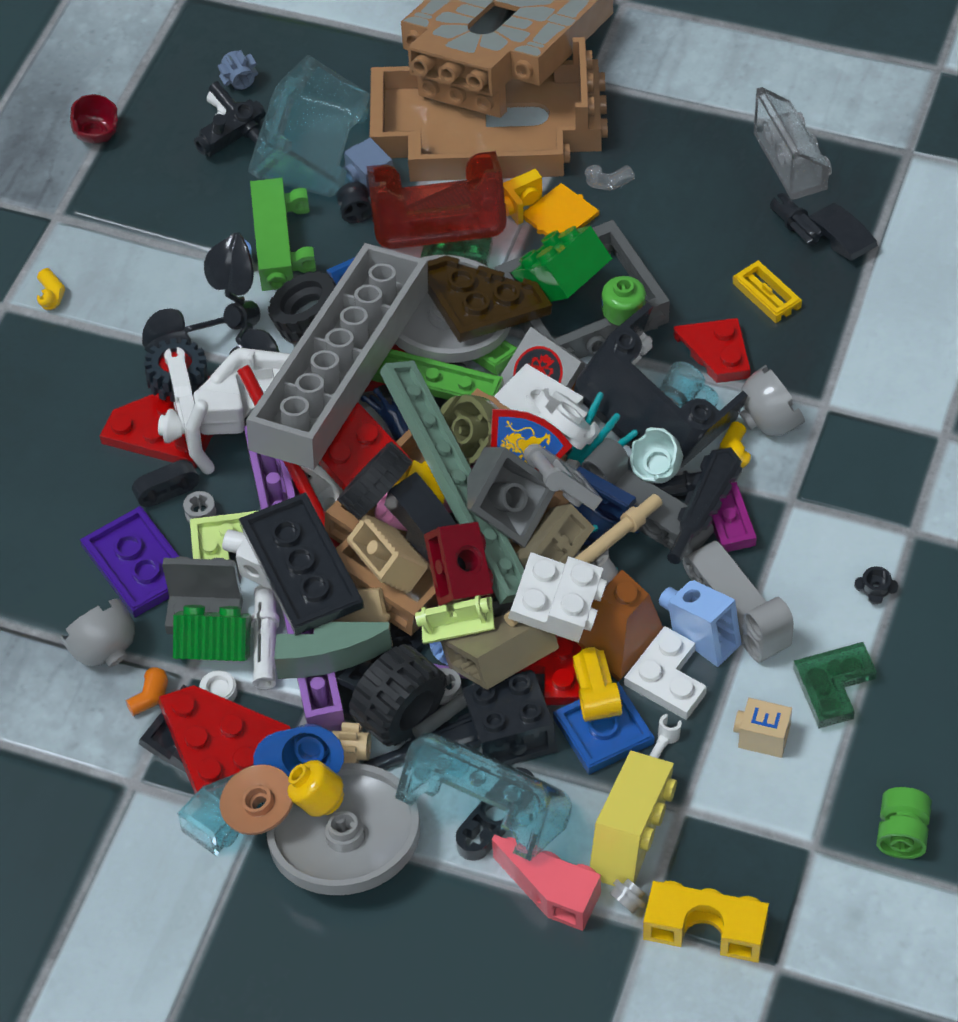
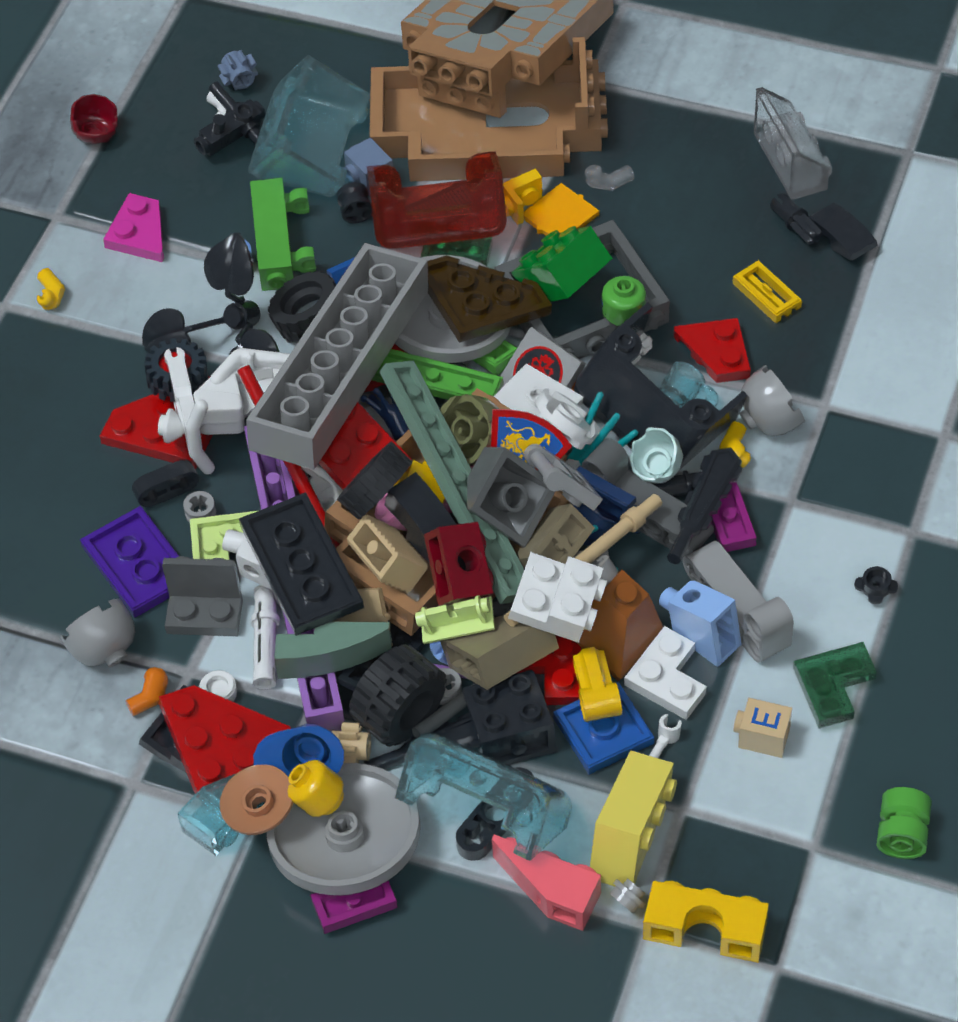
green brick [173,605,251,661] -> none
none -> dark pink wing [103,193,164,262]
none -> magenta plate [311,881,397,934]

